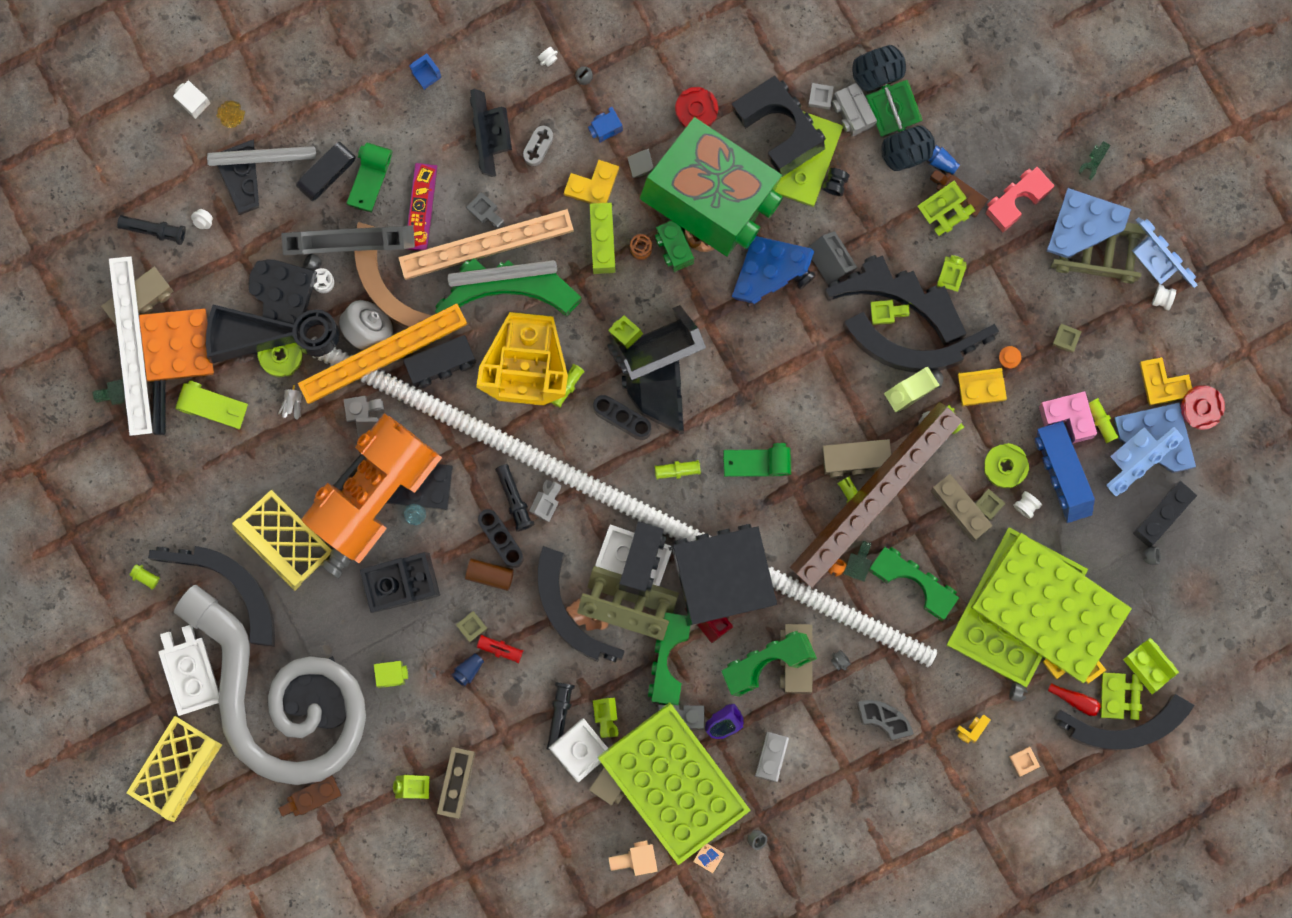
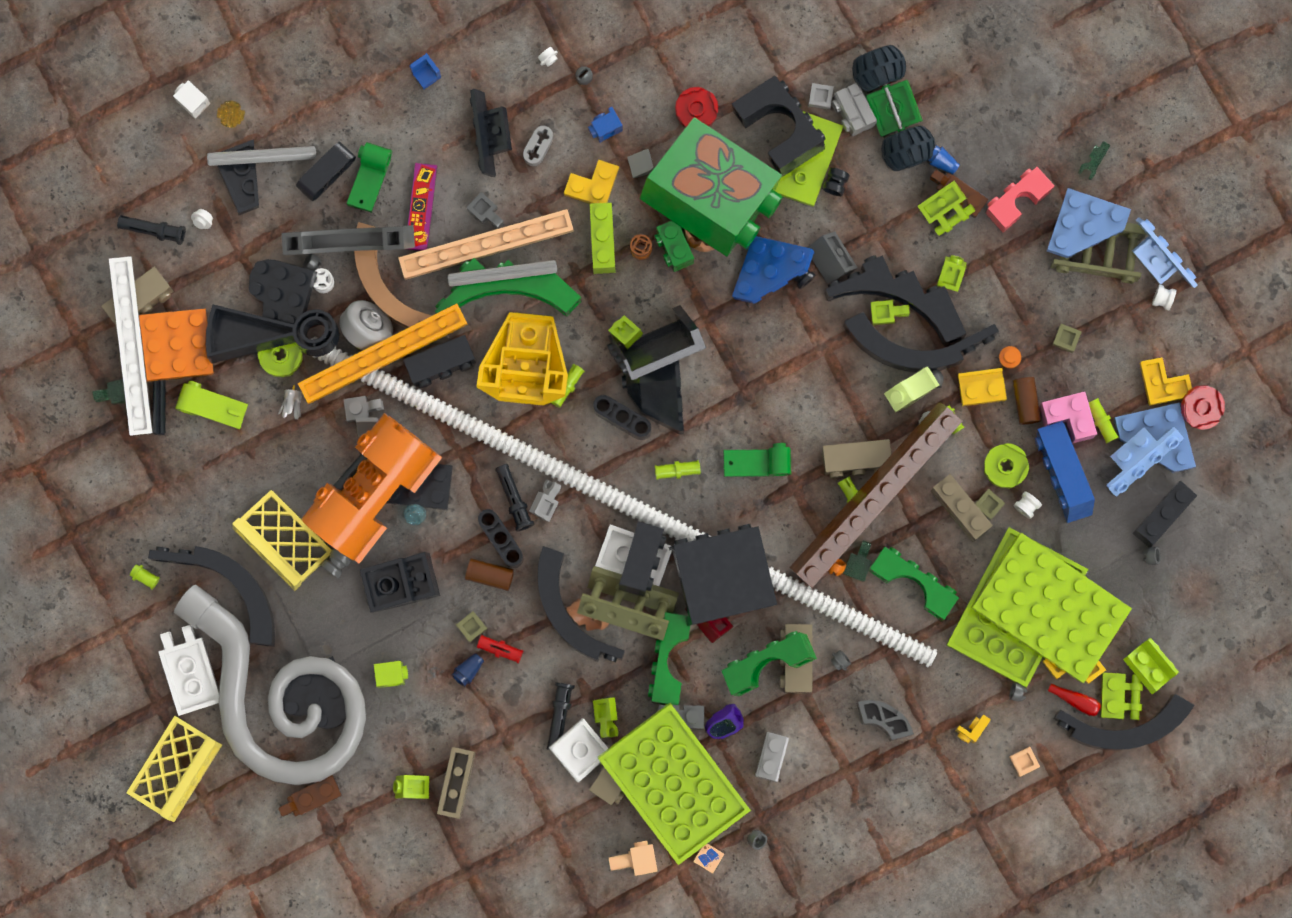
none -> reddish brown pin [1013,377,1041,425]

